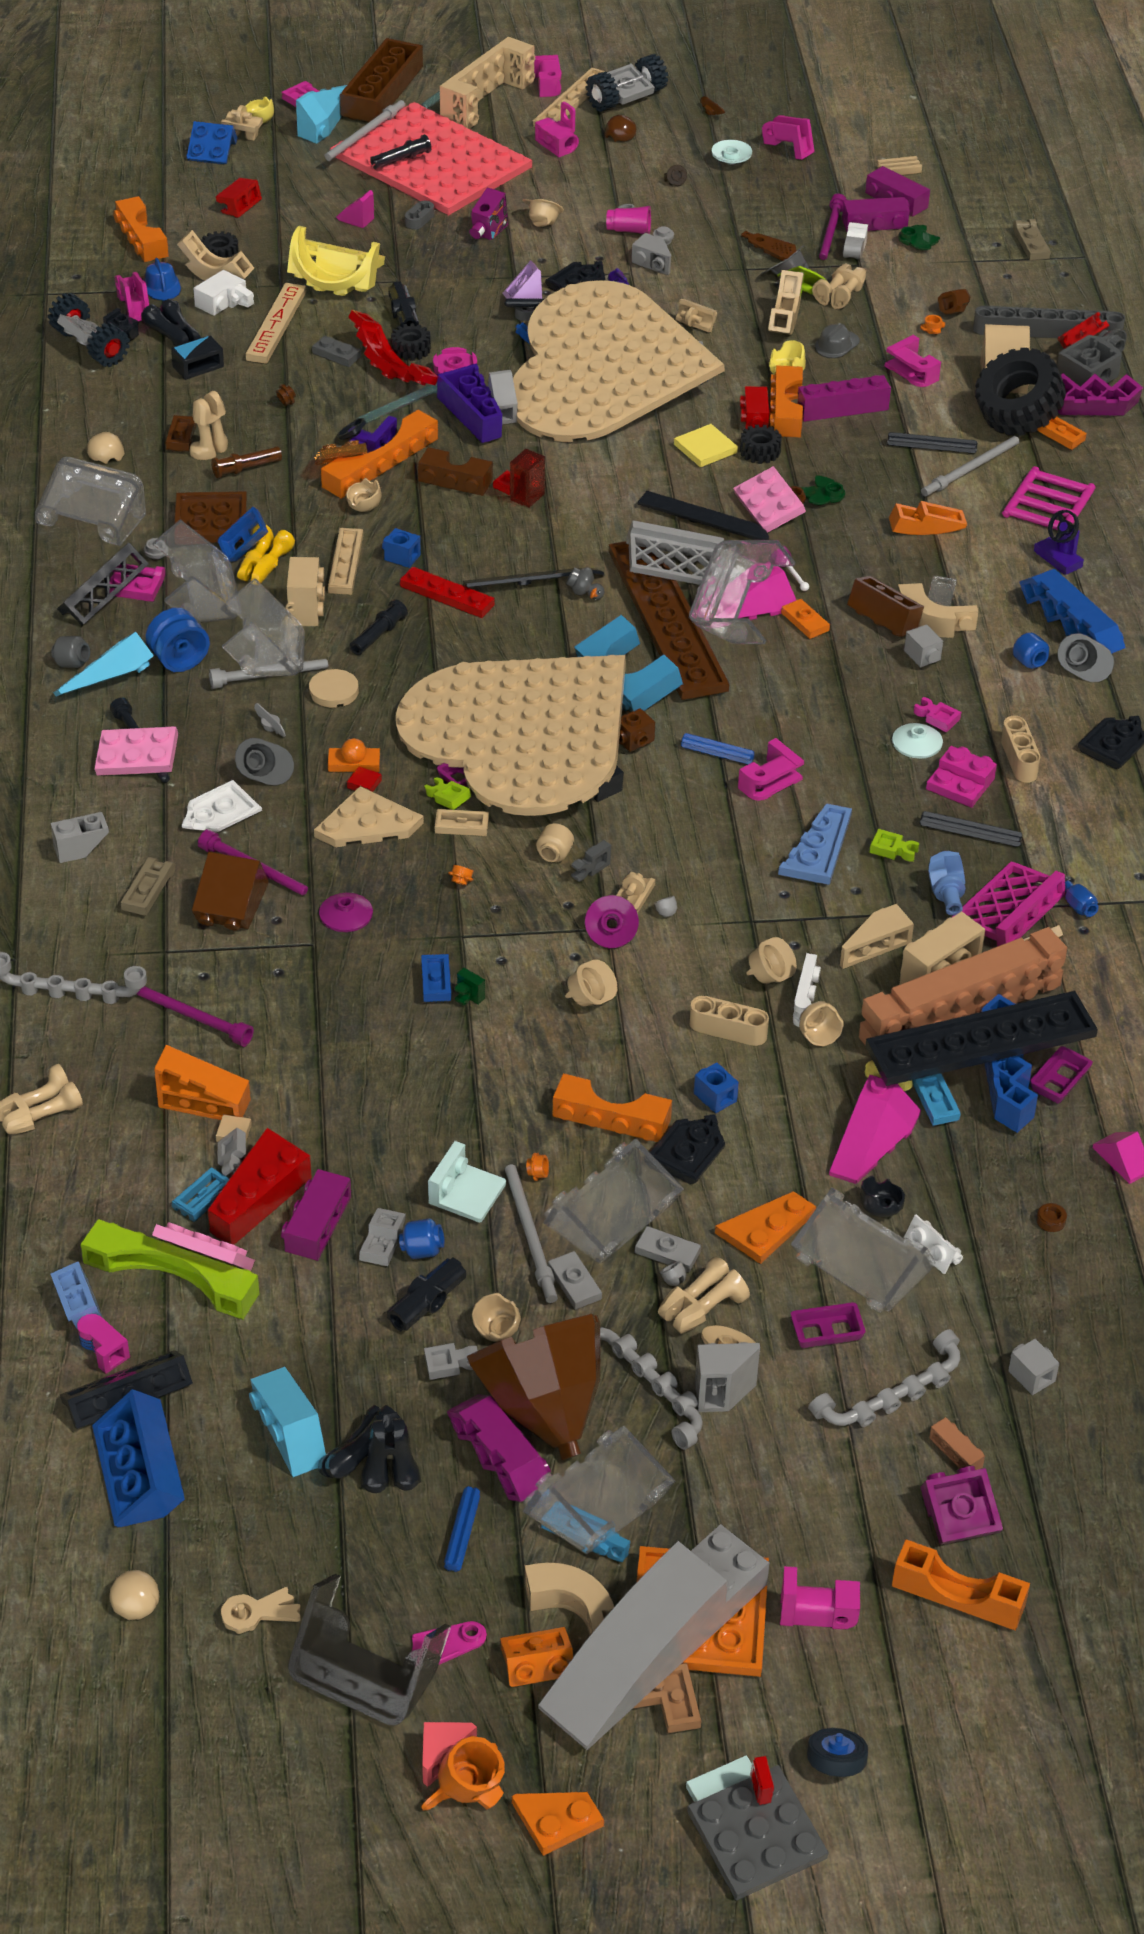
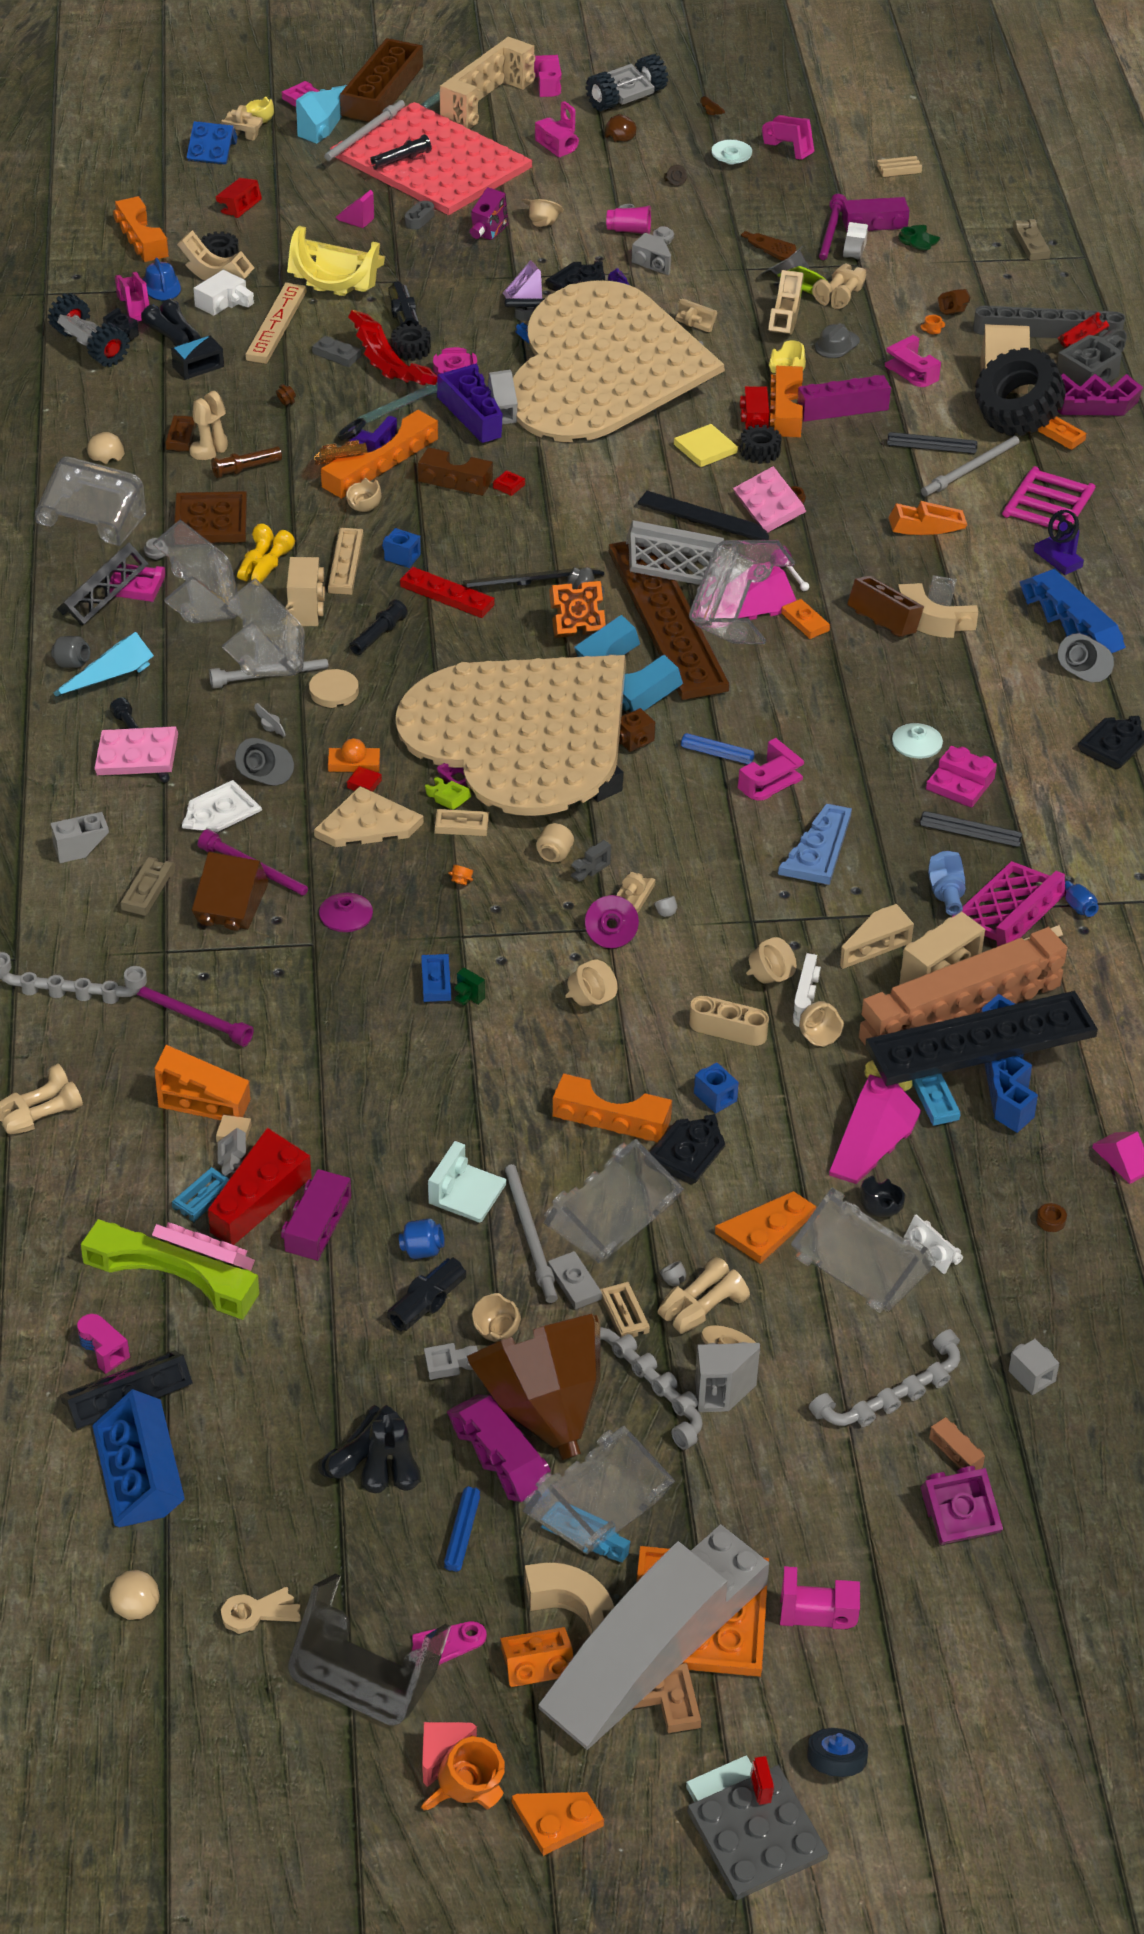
medium blue hinge [51,1262,103,1330] -> none
blue wheel [145,608,210,672] -> none
blue piece [218,507,268,562] -> none
medium azure wedge [249,1367,326,1477] -> none
light grey slope [359,1208,406,1266] -> none
clear red brick [510,449,545,508] -> none
orange plate [526,1153,549,1181] -> none
tan tile [533,68,605,127] -> none
light grey plate [635,1226,701,1272] -> none
magenta piece [791,1302,866,1348] -> none
dark green plate [800,475,845,505] -> none
magenta brick [865,166,930,217] -> none
lime plate [870,829,919,862] -> none
orange arch [892,1539,1030,1631] -> none
light grey brick [904,625,943,667] -> none
dark pink plate [914,697,961,732] -> none
tan beam [1001,716,1040,783] -> none
blue head [1013,632,1049,669] -> none
magenta piece [1031,1046,1093,1104] -> none
none -> orange brick [549,581,606,638]
none -> tan tile [600,1282,650,1338]

